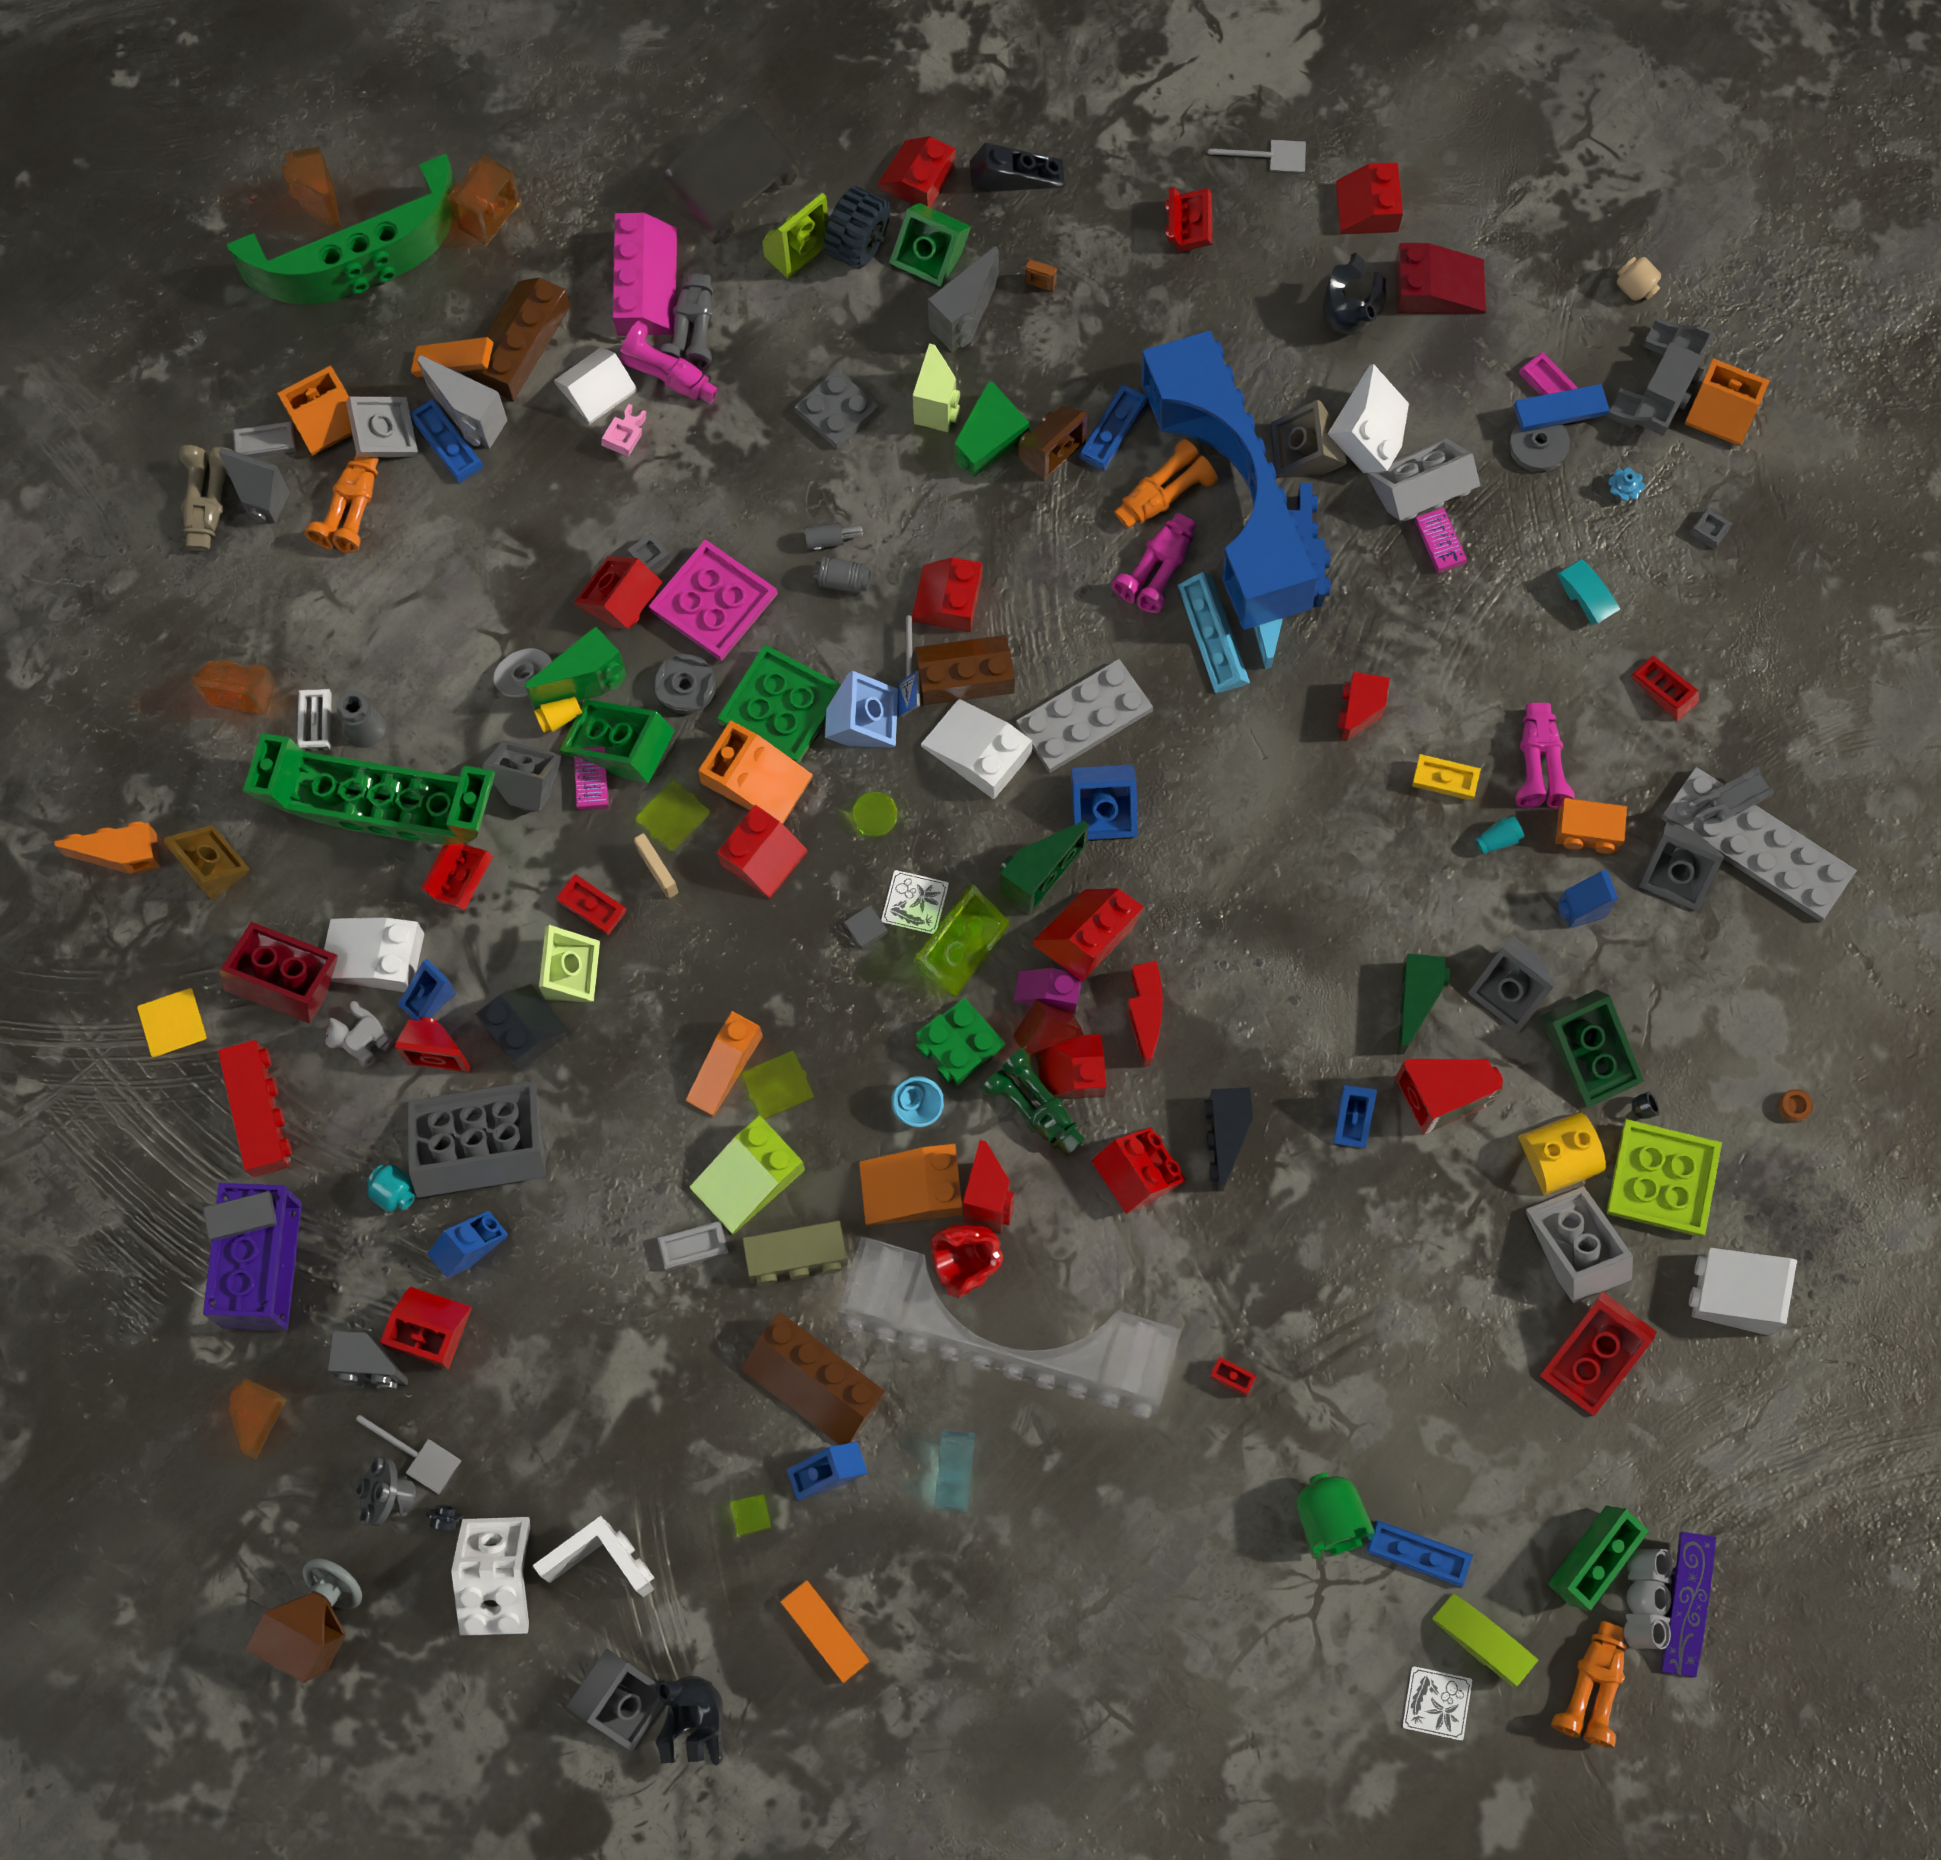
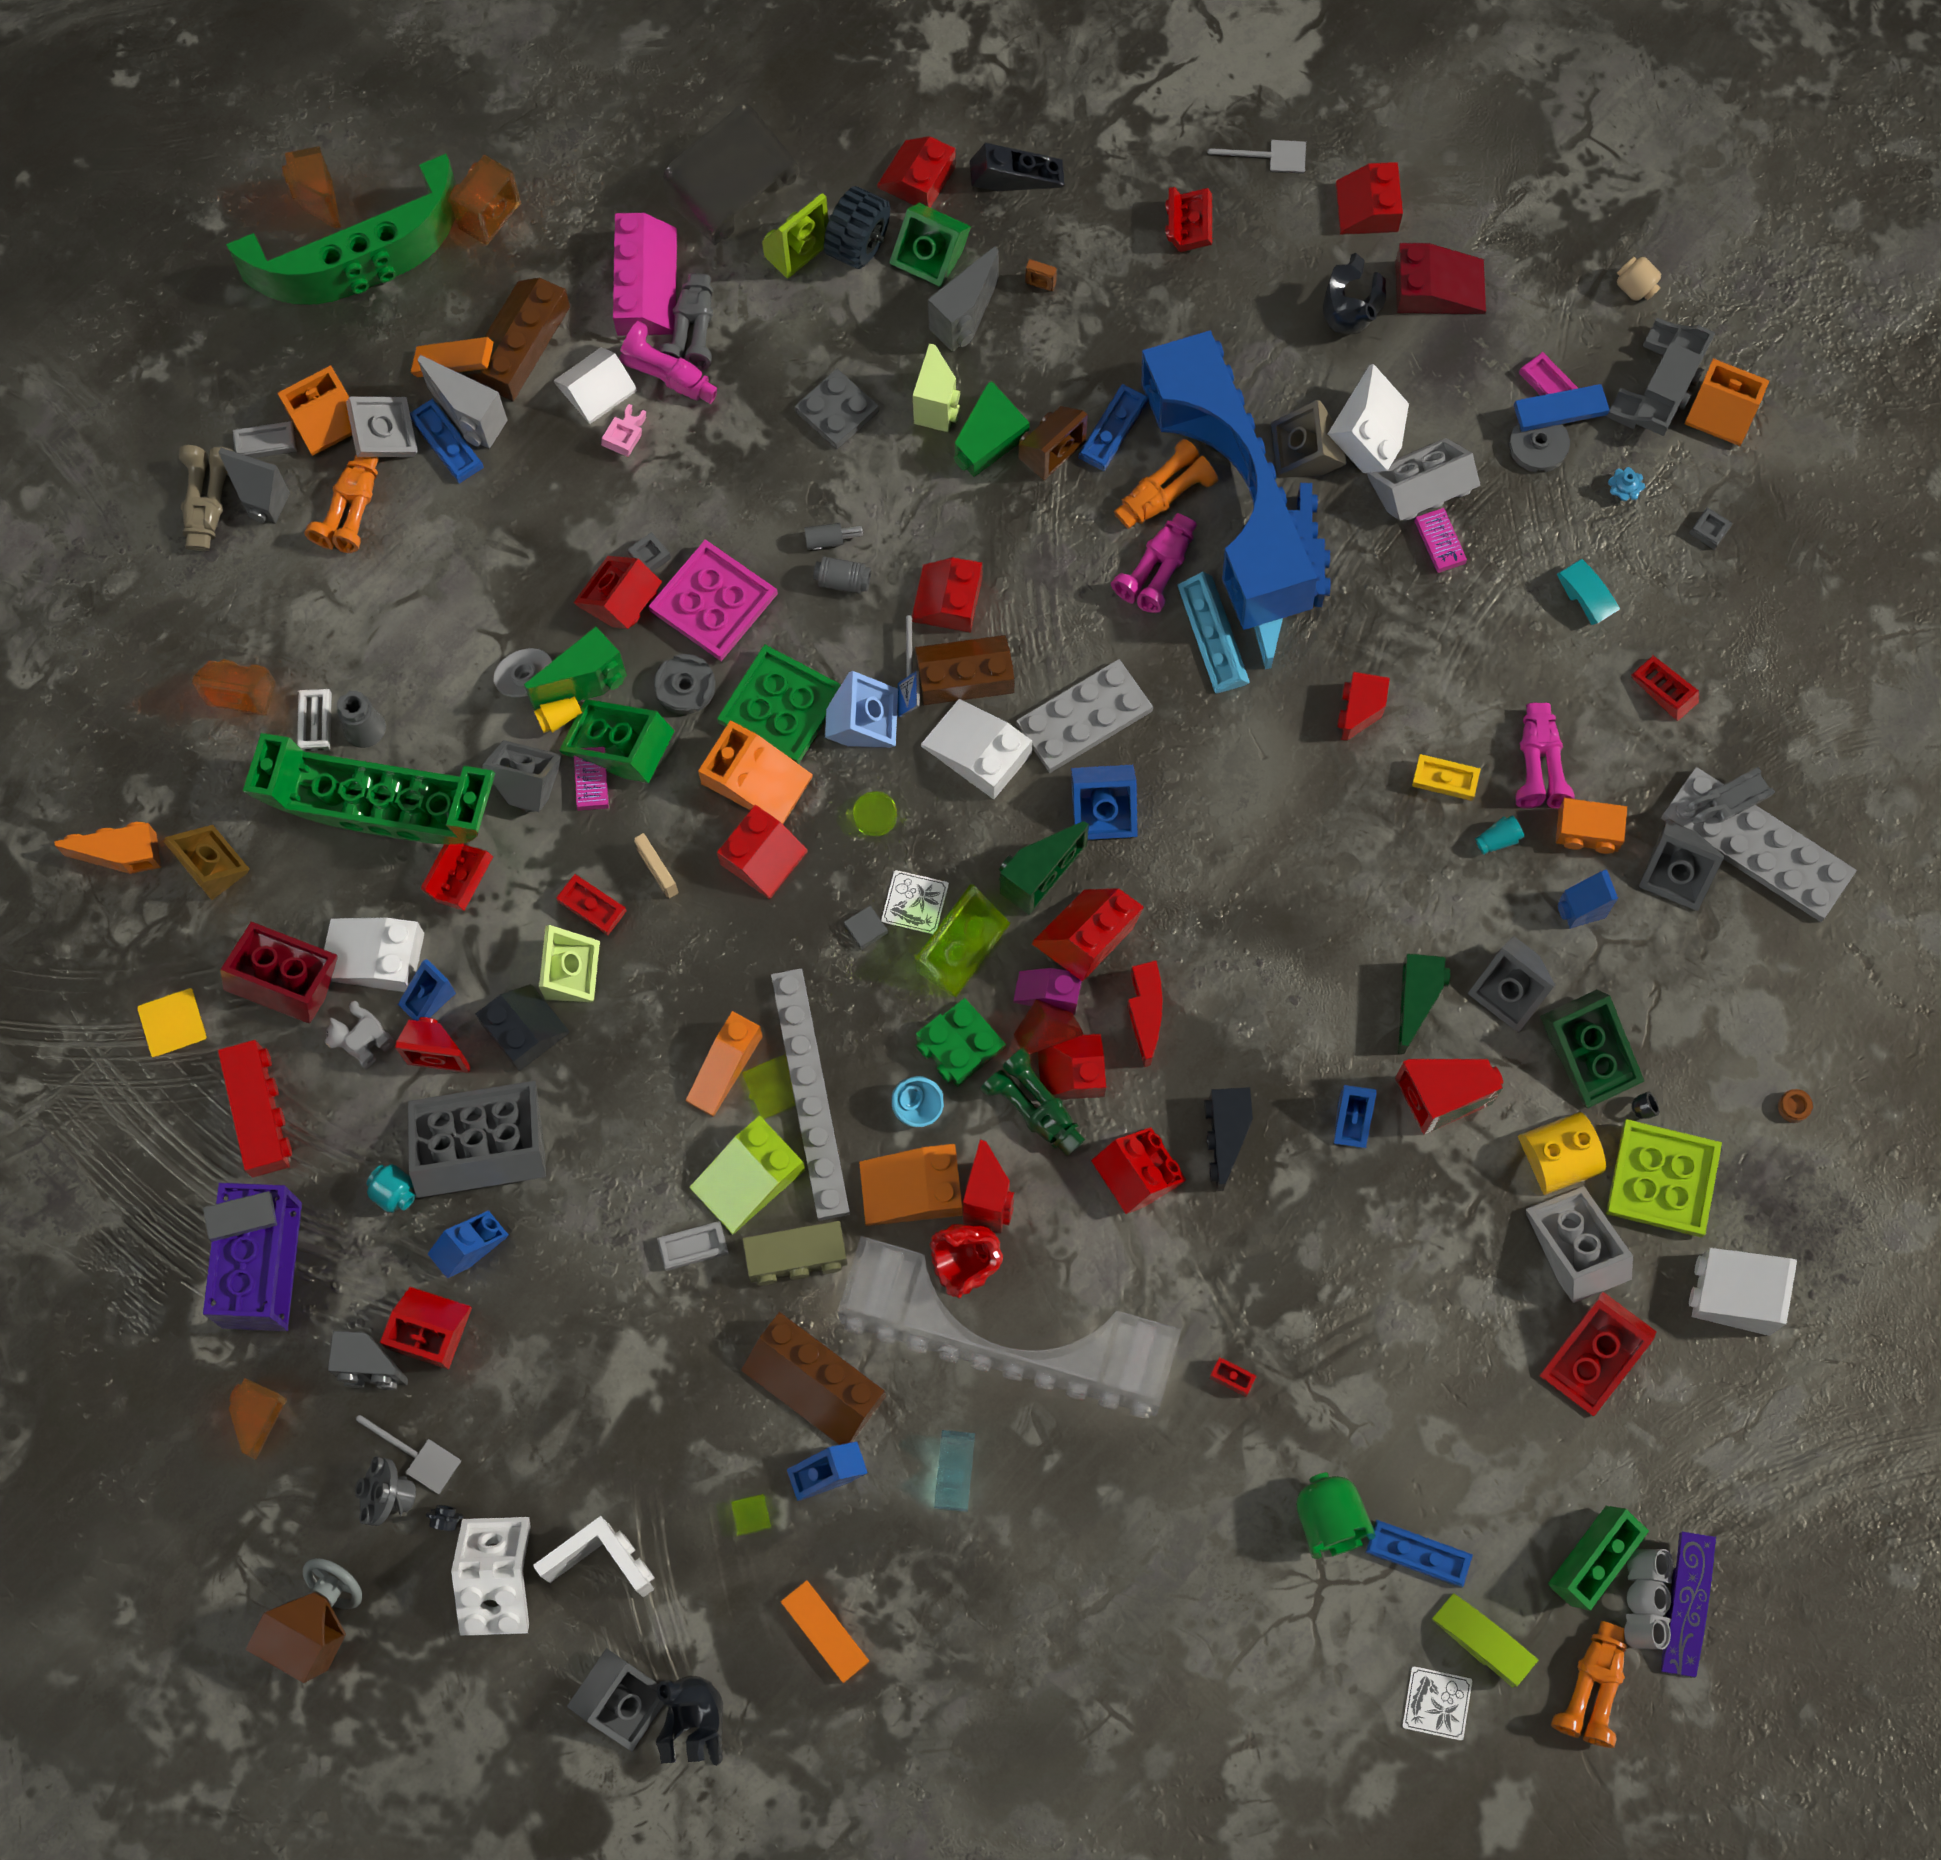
clear neon green piece [636,780,710,852] -> none
none -> light grey plate [771,968,850,1221]

